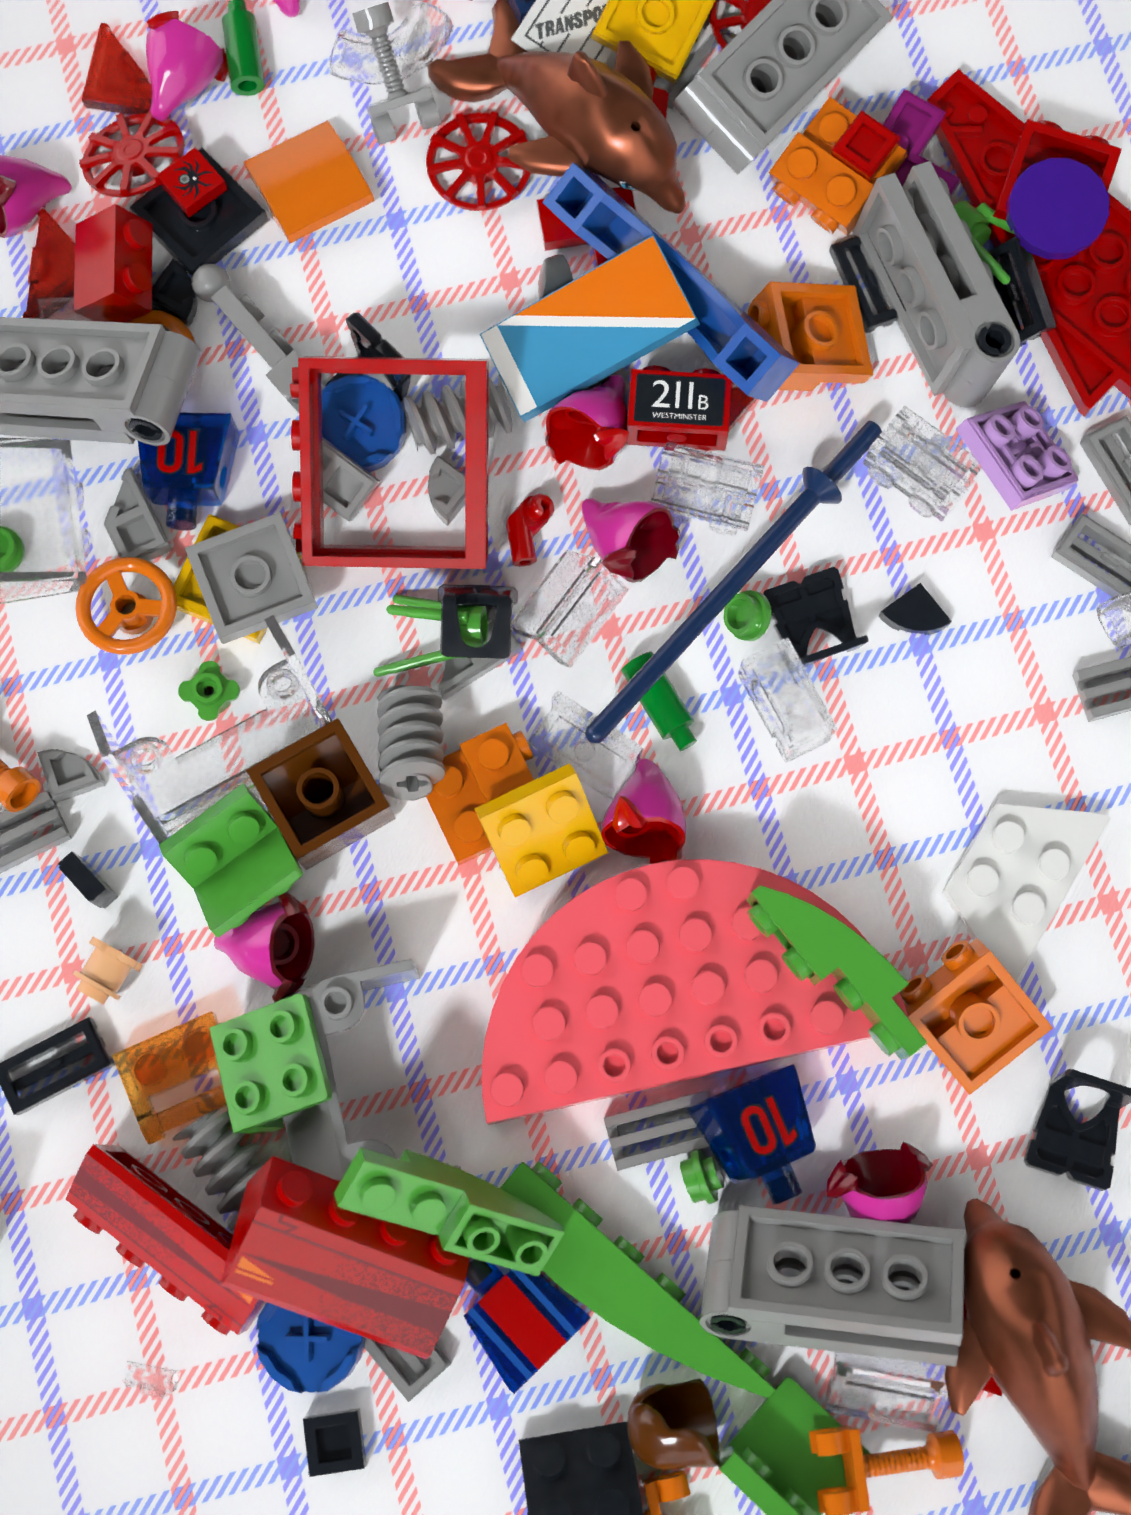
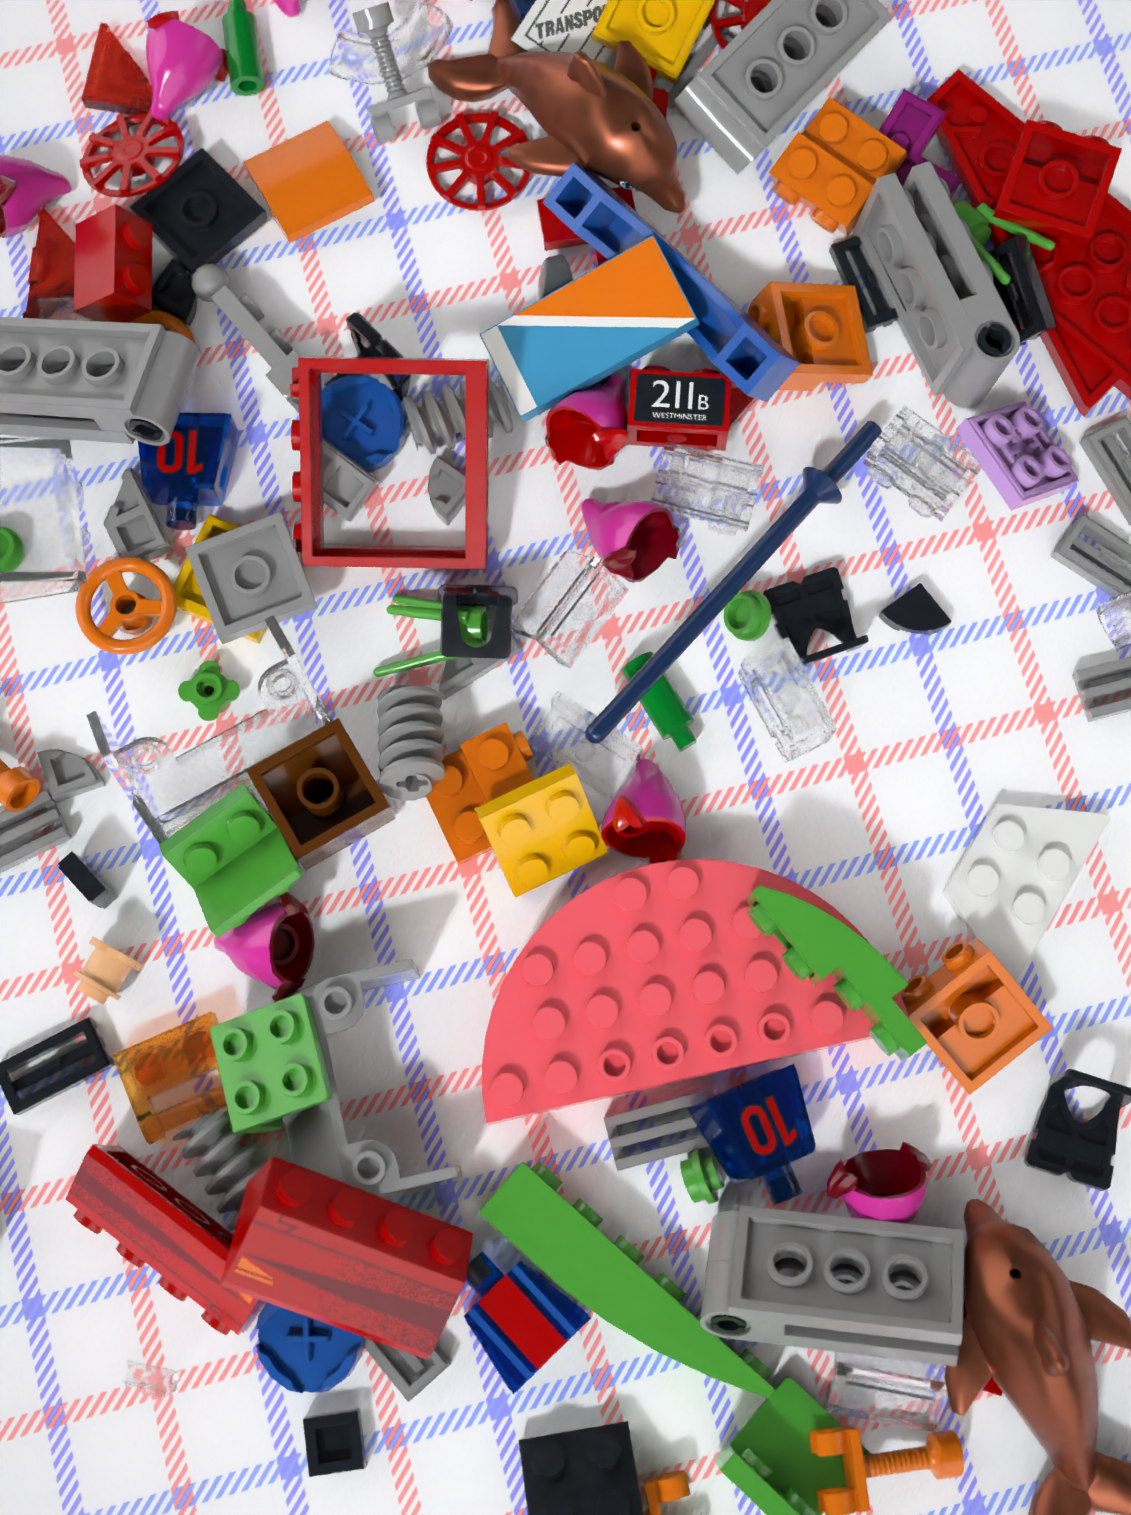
red tile [157,147,228,217] -> none
bright green slope [334,1147,565,1276] -> none
red arm [506,493,554,567] -> none
reddish brown hair [627,1378,720,1470] -> none
red tile [831,110,901,183] -> none
dark purple tile [1006,158,1109,259] -> none

